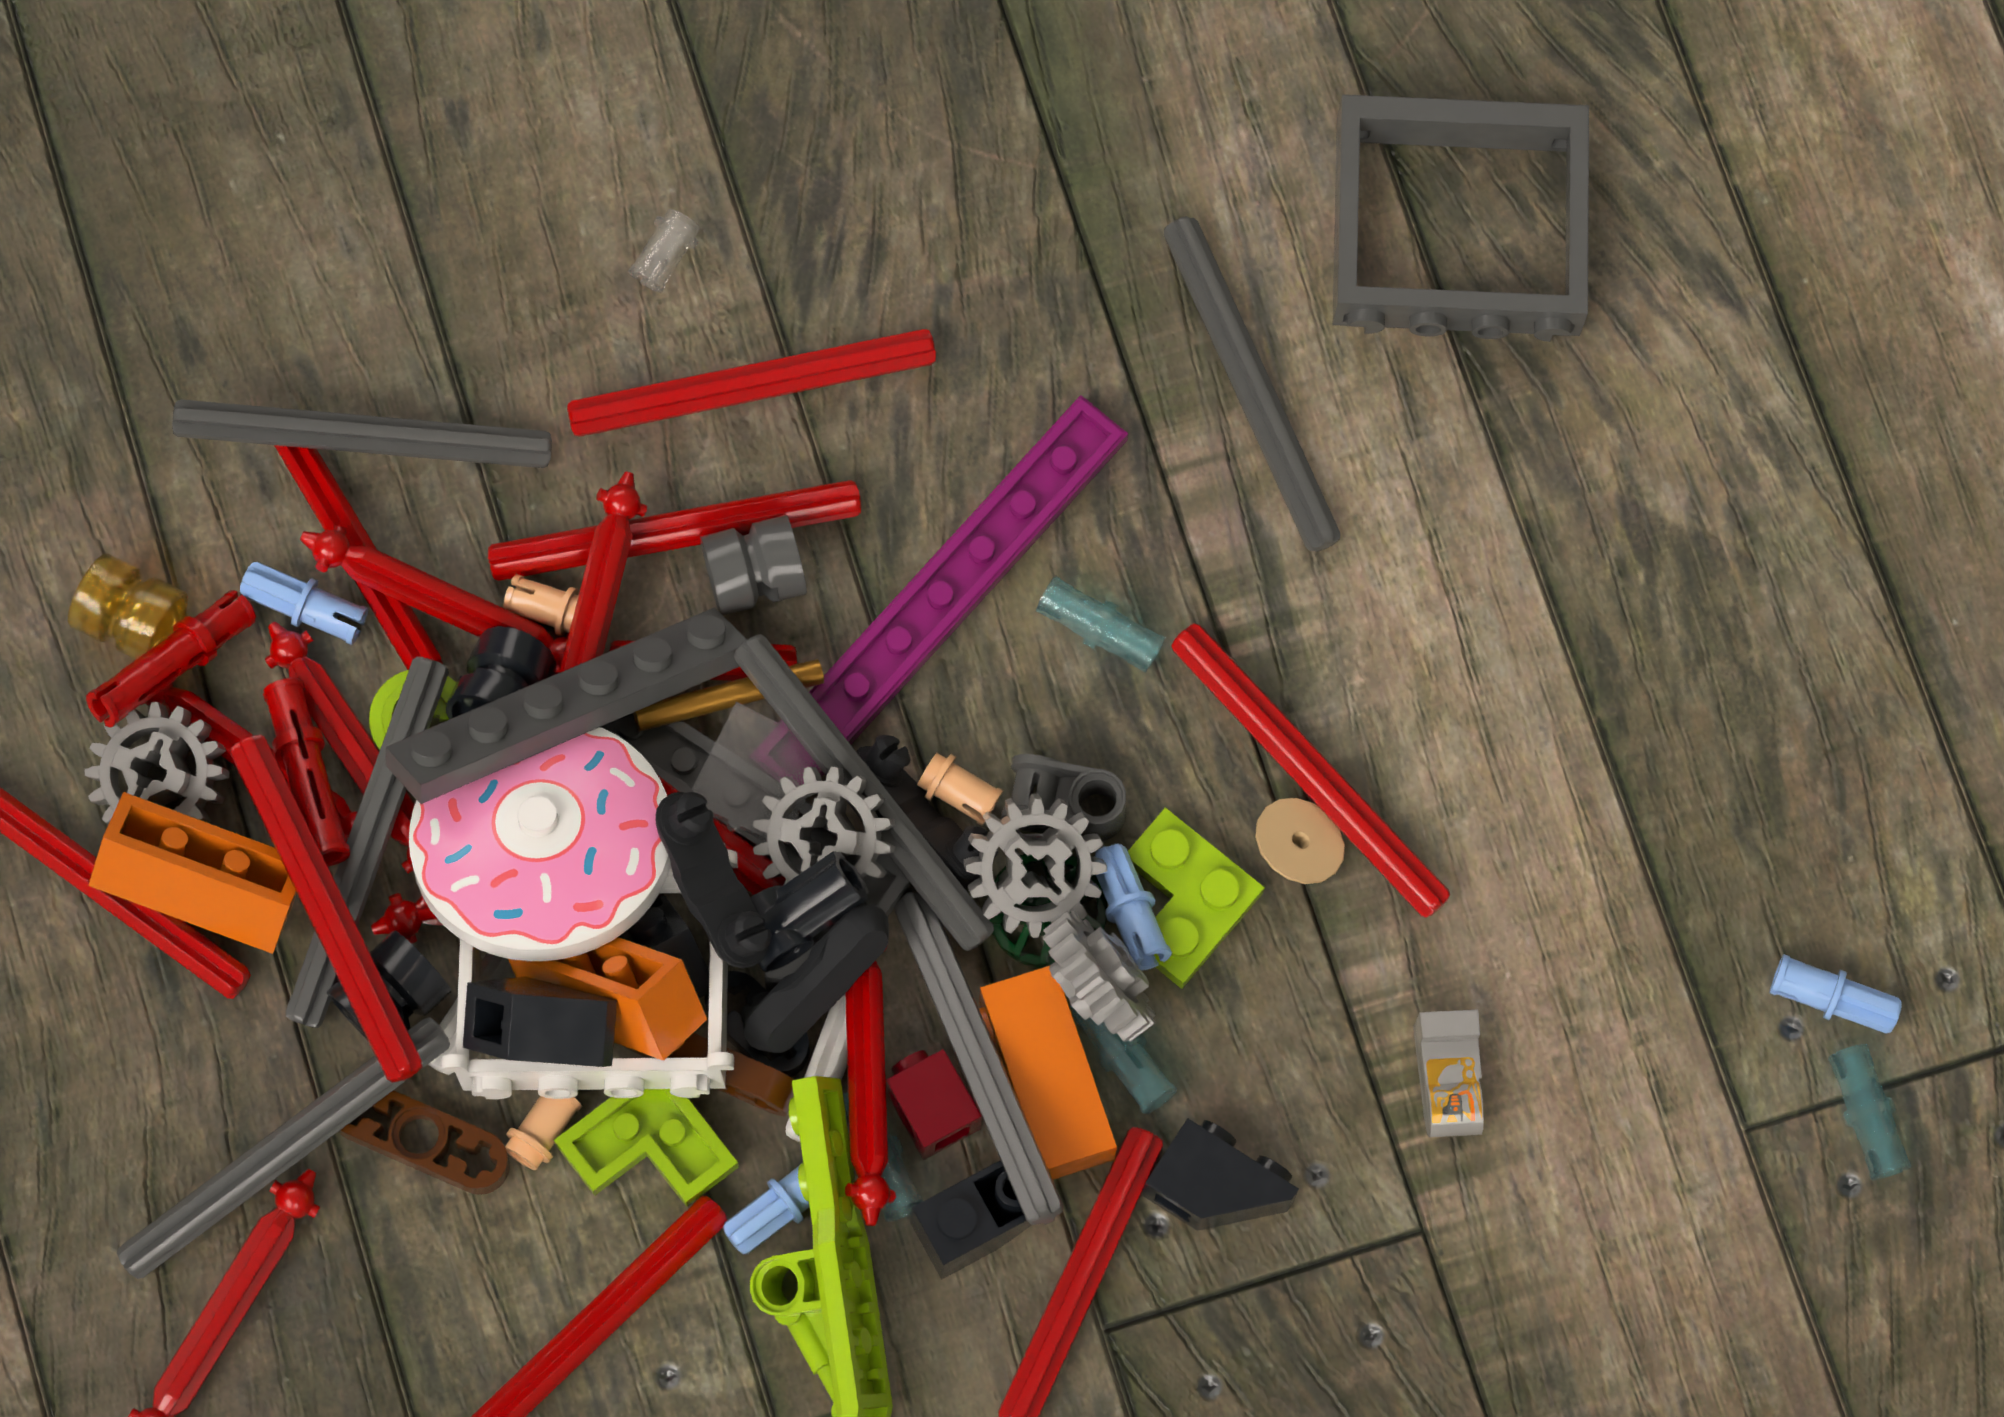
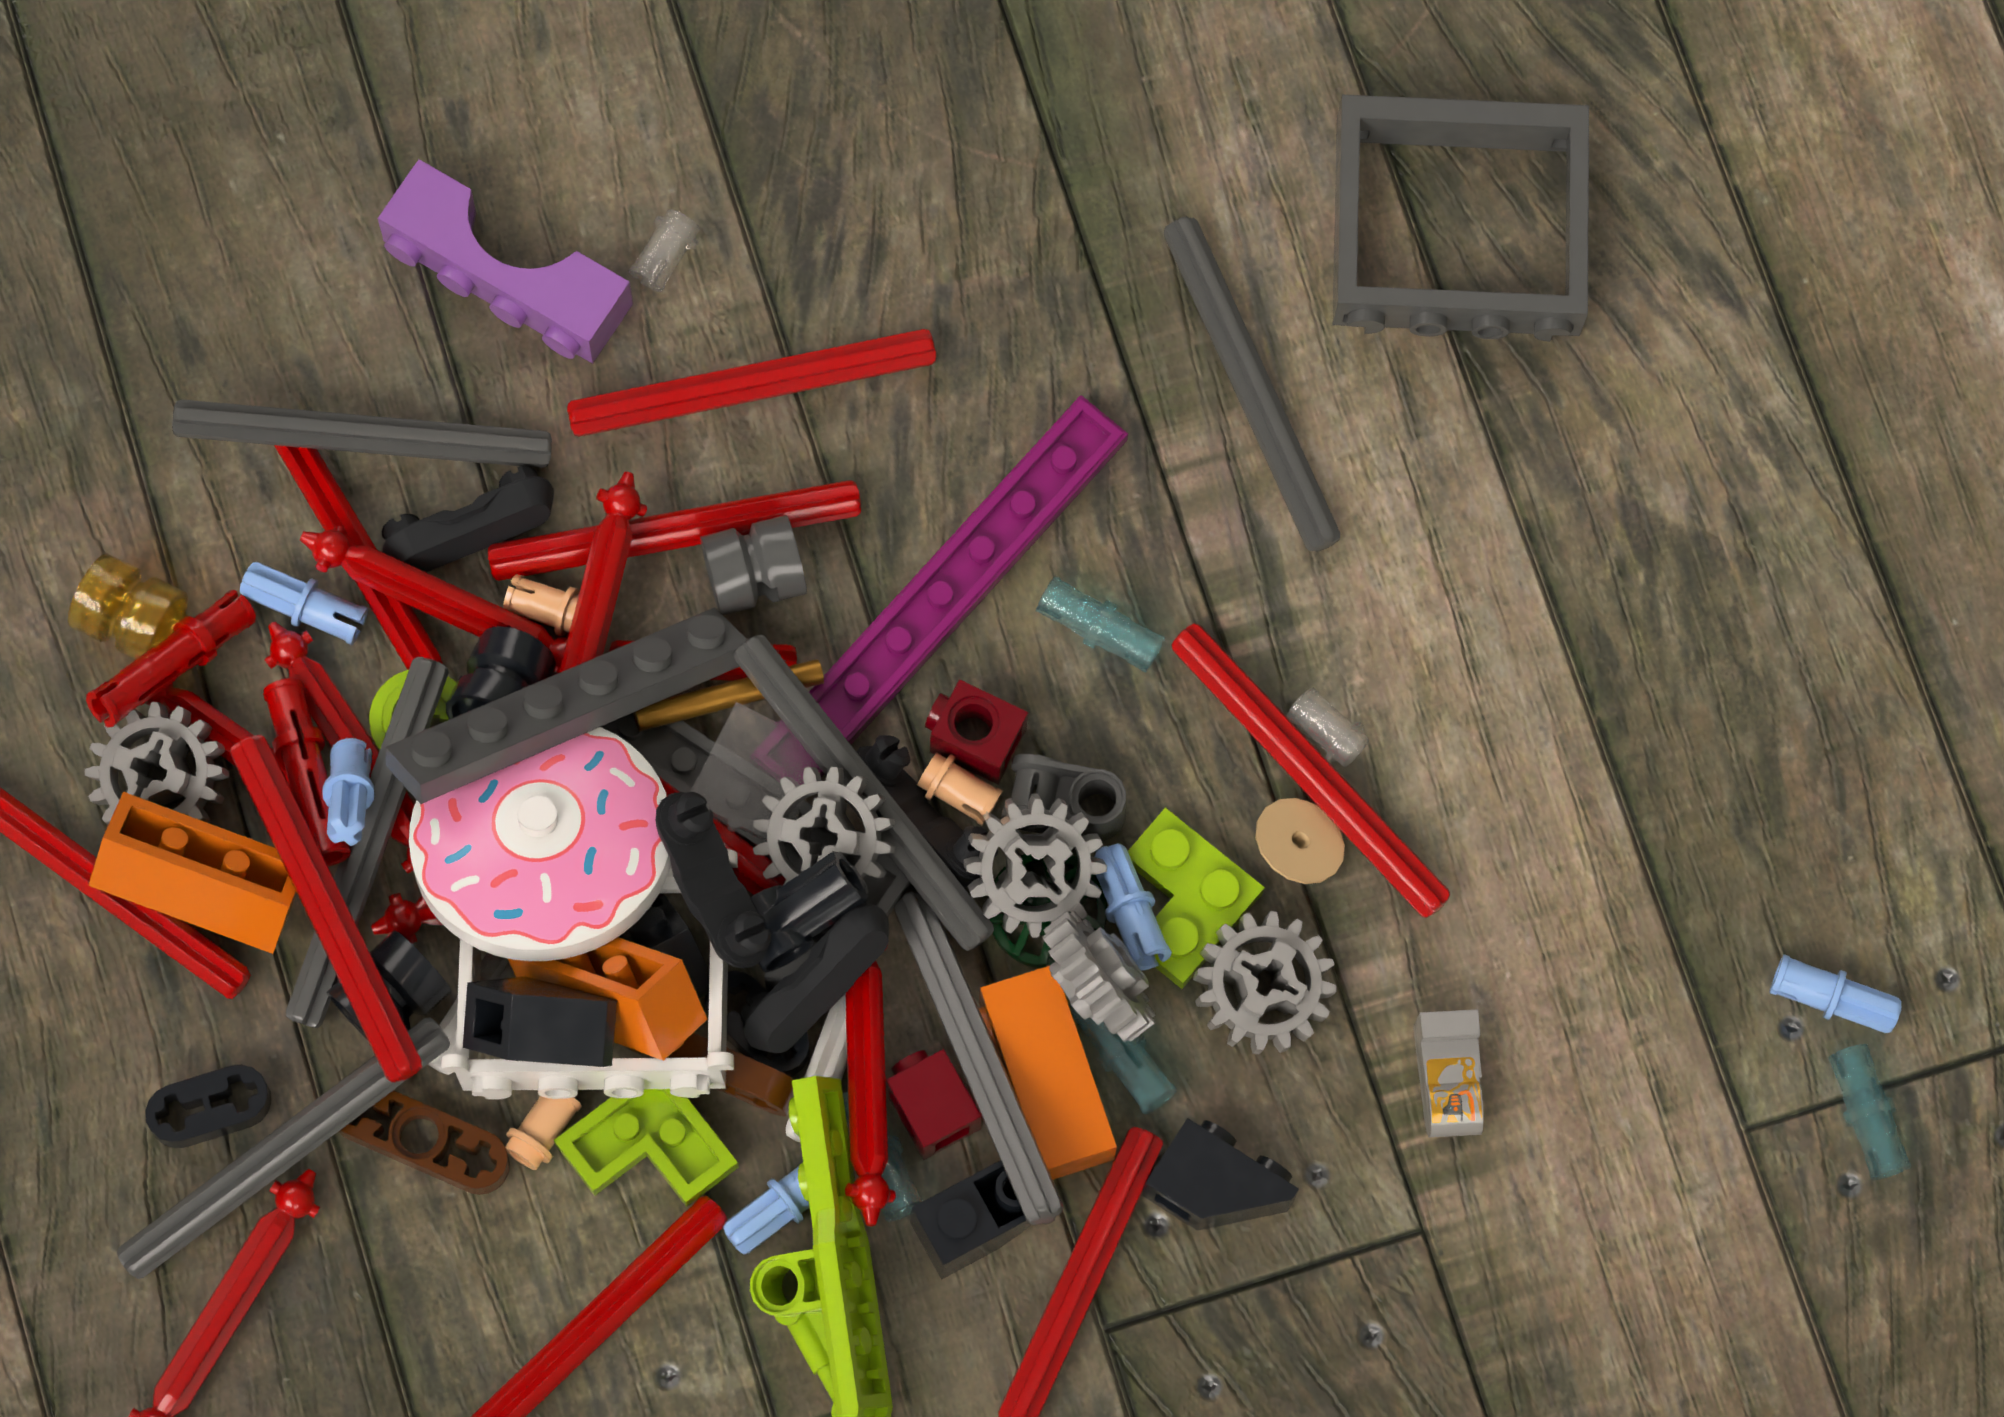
none -> black beam [145,1064,271,1148]
none -> light blue axle [322,738,374,846]
none -> medium lavender arch [378,159,633,364]
none -> black piece [381,466,554,573]
none -> dark red brick [925,679,1028,785]
none -> light grey gear [1193,911,1337,1054]
none -> clear pin [1286,687,1369,767]

